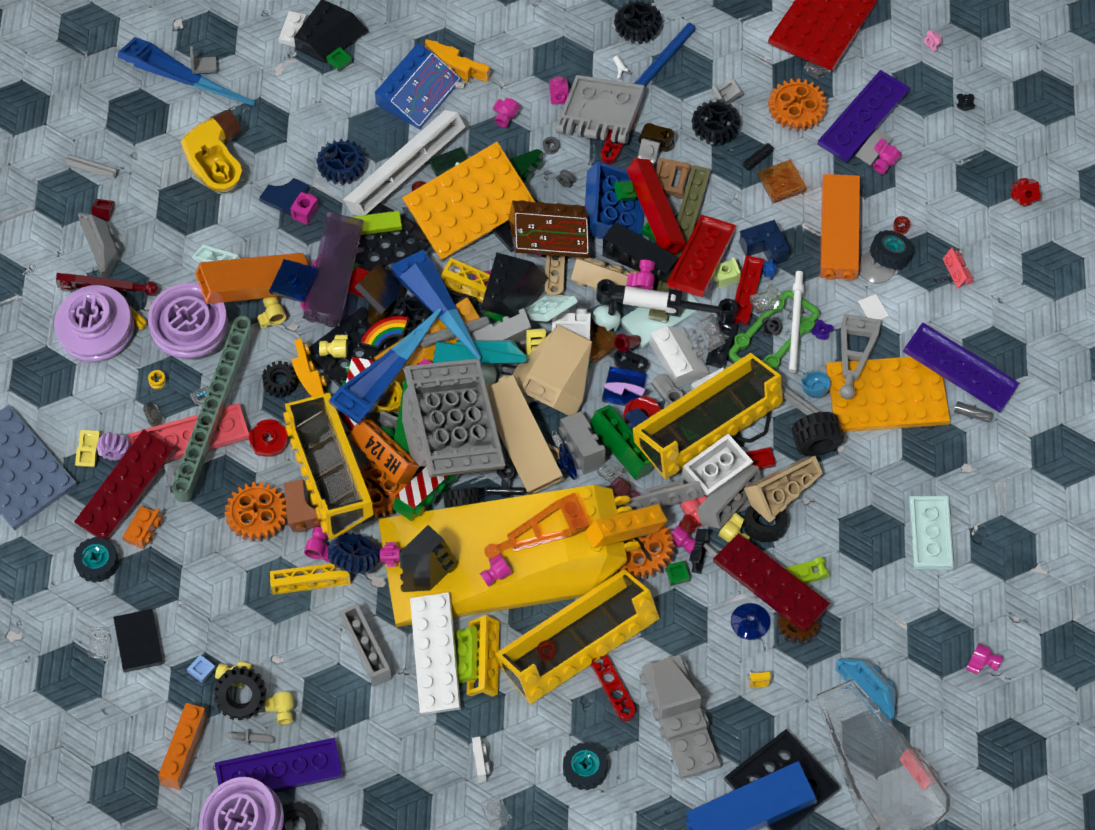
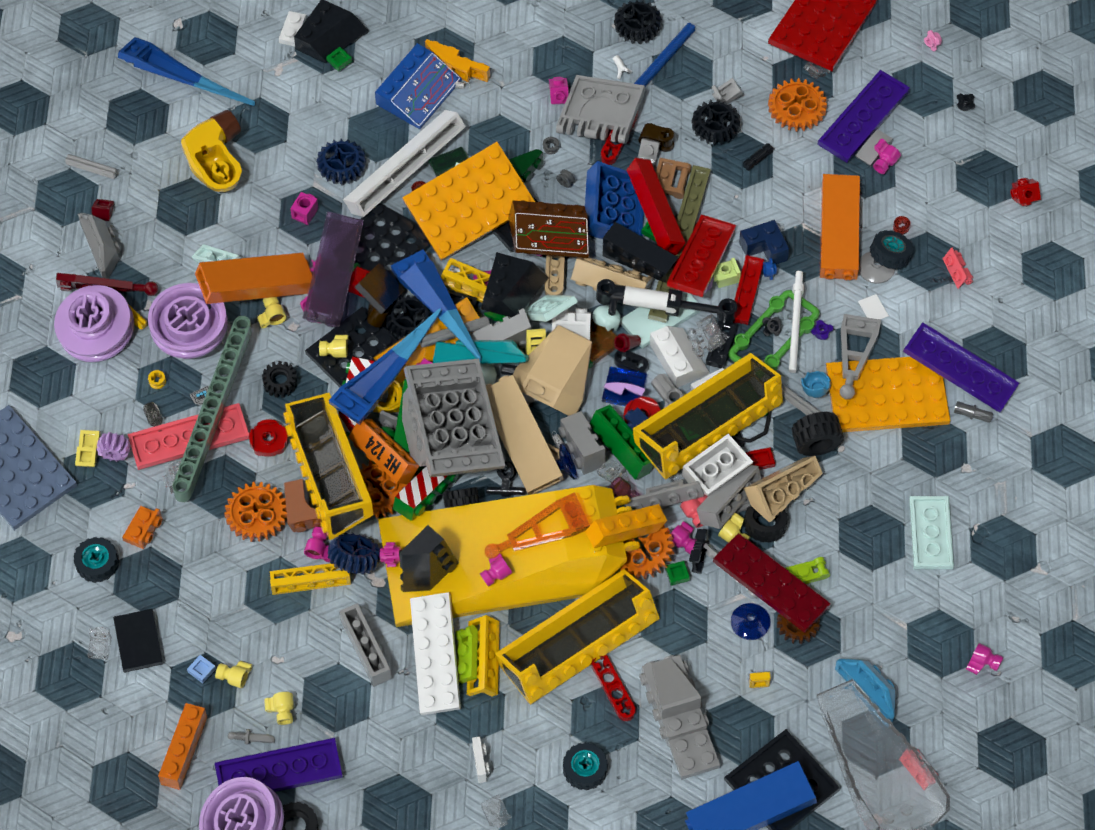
dark red plate [74,429,175,540] -> none
light grey bracket [190,46,217,74] -> none
black tyre [214,666,266,720] -> none
dark blue tile [259,178,310,215] -> none
clear blue plate [269,259,319,303] -> none
light orange slope [291,338,328,408] -> none
lime tile [344,211,402,237] -> none
tile [361,316,409,349] -> none
dark pink piece [493,98,521,128] -> none
clear red bush [537,641,555,661] -> none
green plate [613,181,637,201] -> none
dark pink piece [626,260,655,290] -> none
clear red bush [679,514,699,533] -> none
clear bracket [750,283,781,314] -> none
clear orange plate [757,159,806,204] -> none

